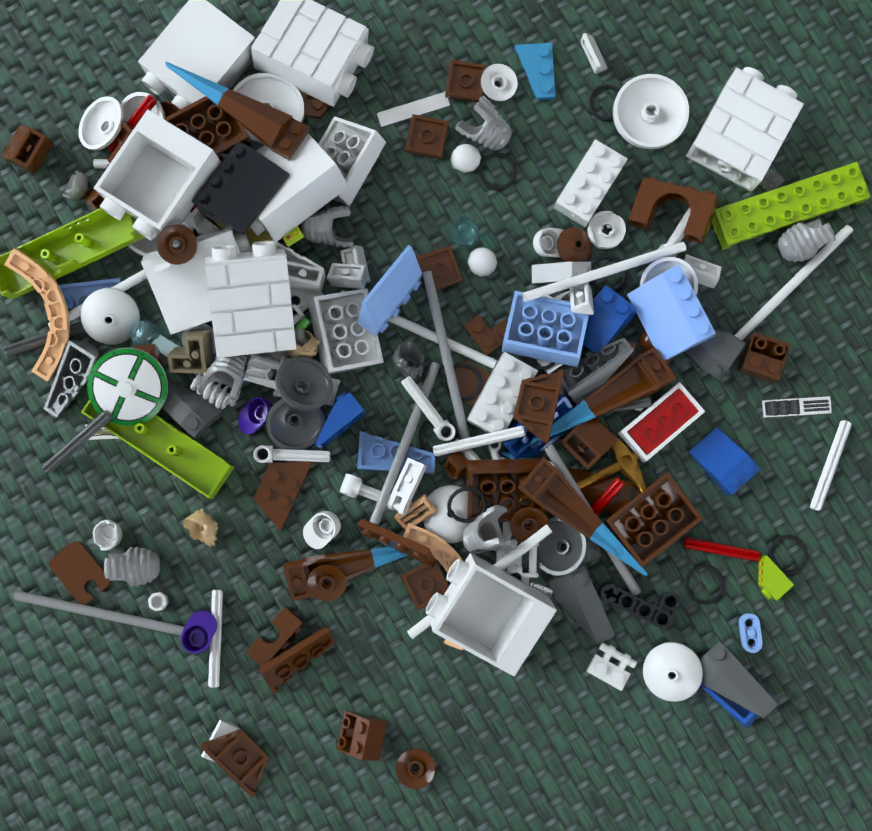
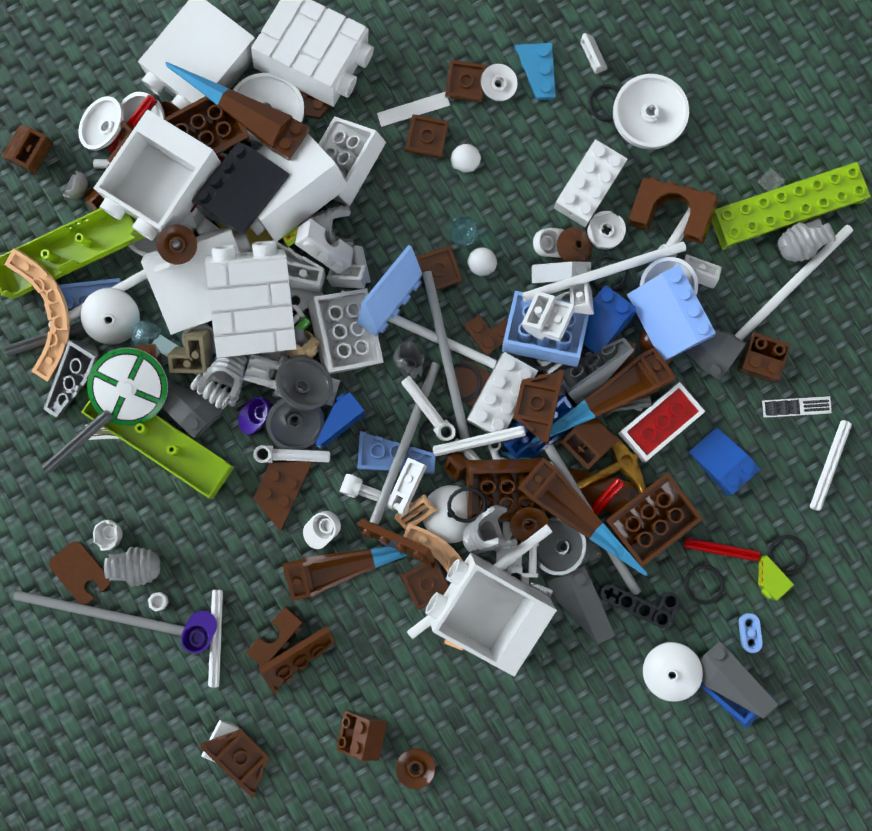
tan hair [183,508,218,547] -> none
reddish brown dish [307,565,347,601] -> none
light grey hair [455,96,512,150] -> none
black piece [478,153,517,190] -> none
white plate [586,642,637,691] -> none
white brick [686,67,804,192] -> none
none -> white arch [295,219,353,274]
none -> white brick [522,291,575,341]

